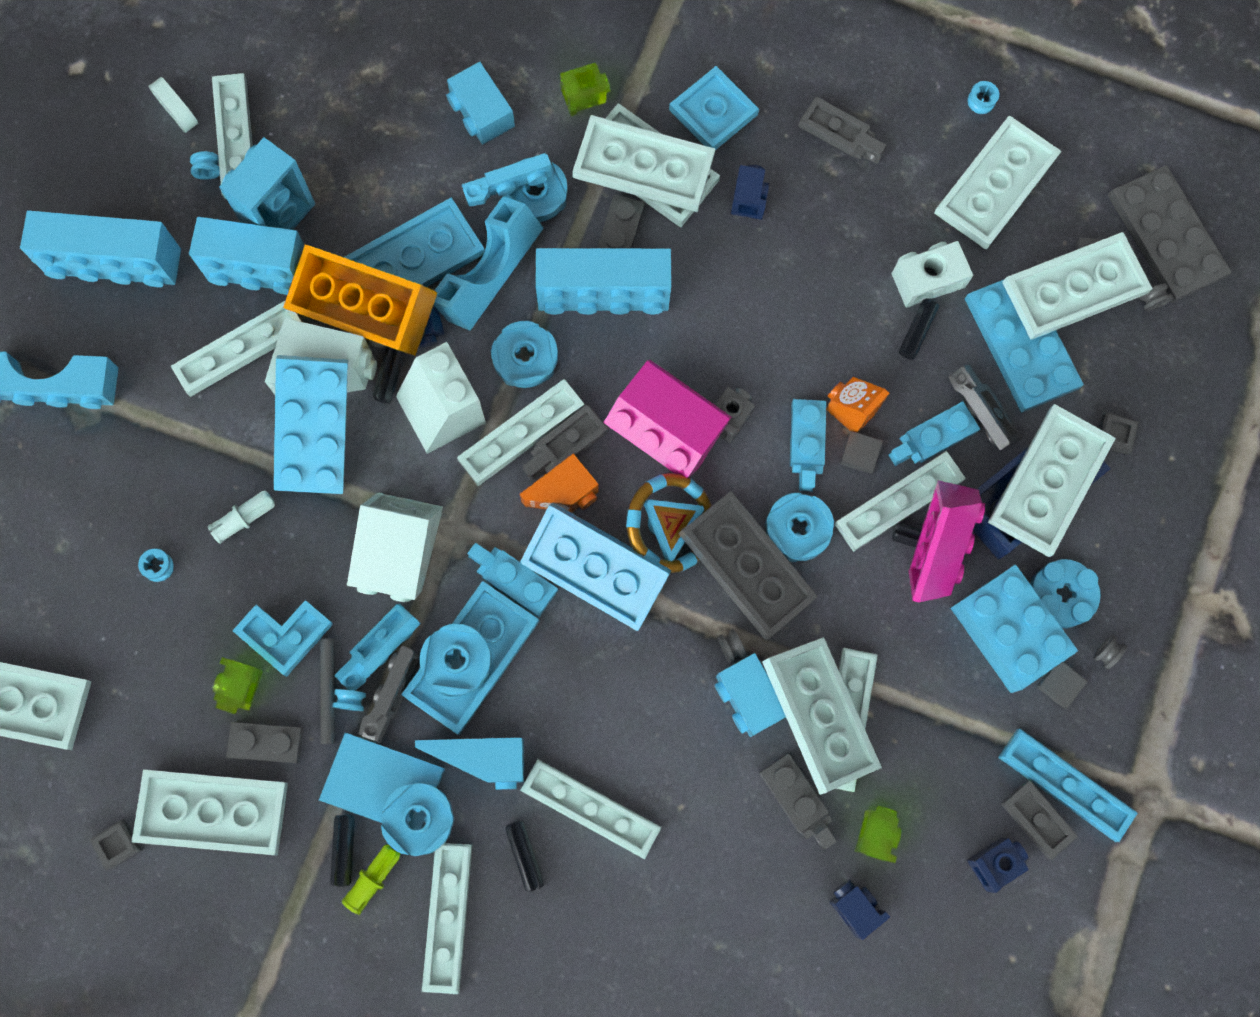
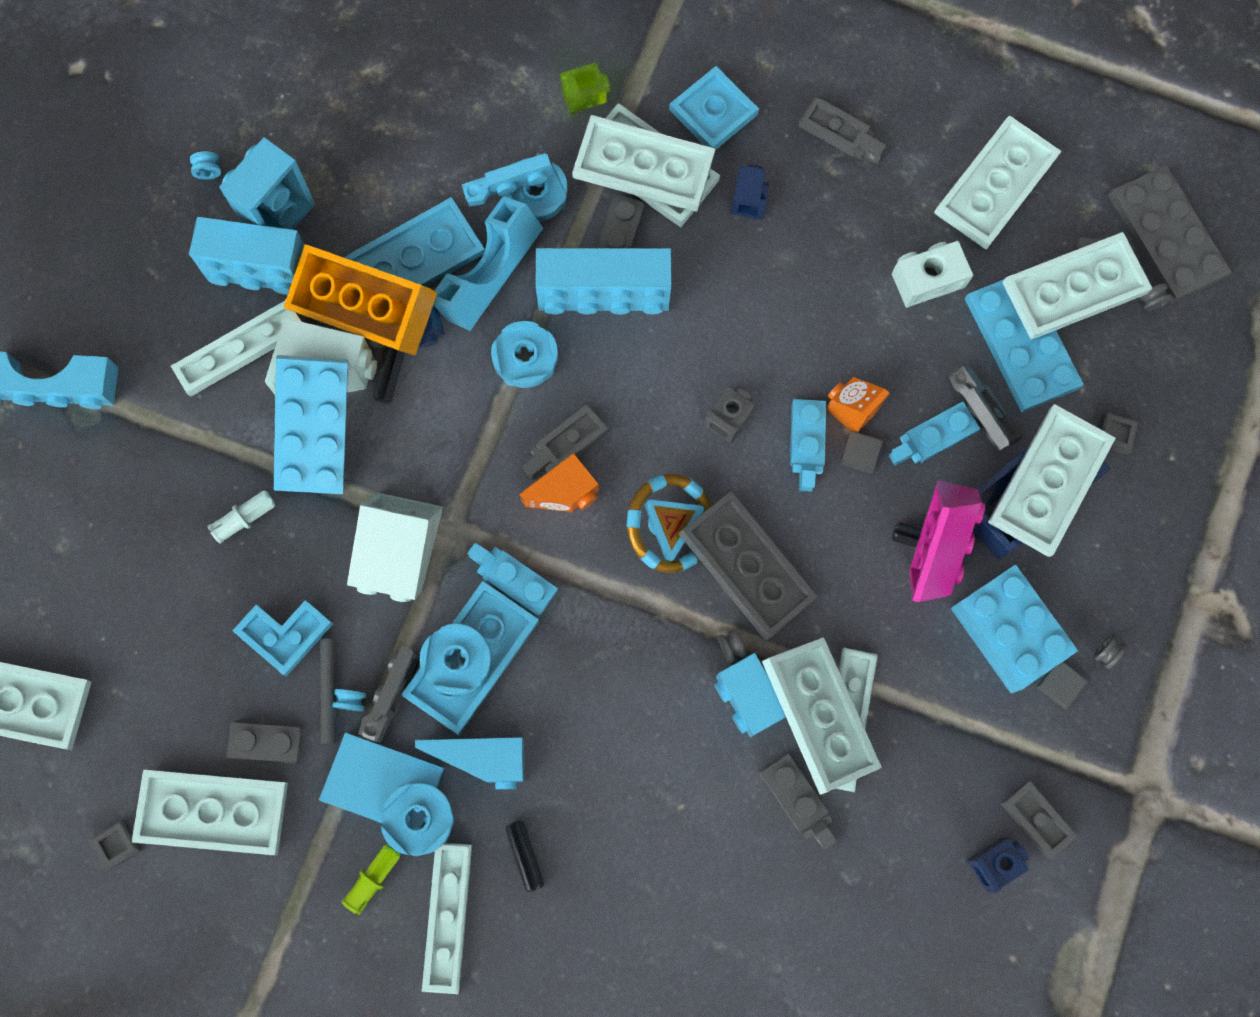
medium azure brick [20,211,181,287] -> none
medium azure bush [138,549,174,582] -> none
light aqua beam [148,77,199,133] -> none
light aqua plate [212,73,253,199] -> none
clear neon green brick [213,657,263,714] -> none
black axle [330,815,355,887] -> none
medium azure hinge [334,604,421,691] -> none
light aqua slope [396,342,486,454] -> none
medium azure brick [446,62,515,145] -> none
light aqua plate [457,379,584,486] -> none
medium azure plate [520,503,672,631] -> none
light aqua tile [520,759,661,859] -> none
dark pink slope [604,359,732,478] -> none
medium azure plate [765,493,834,562] -> none
dark blue brick [830,879,890,940] -> none
light aqua plate [835,451,966,552] -> none
clear neon green brick [854,806,902,863] -> none
black axle [899,298,939,360] -> none
medium azure bush [967,81,999,114] -> none
medium azure tile [998,729,1138,842] -> none
medium azure plate [1030,559,1101,629] -> none

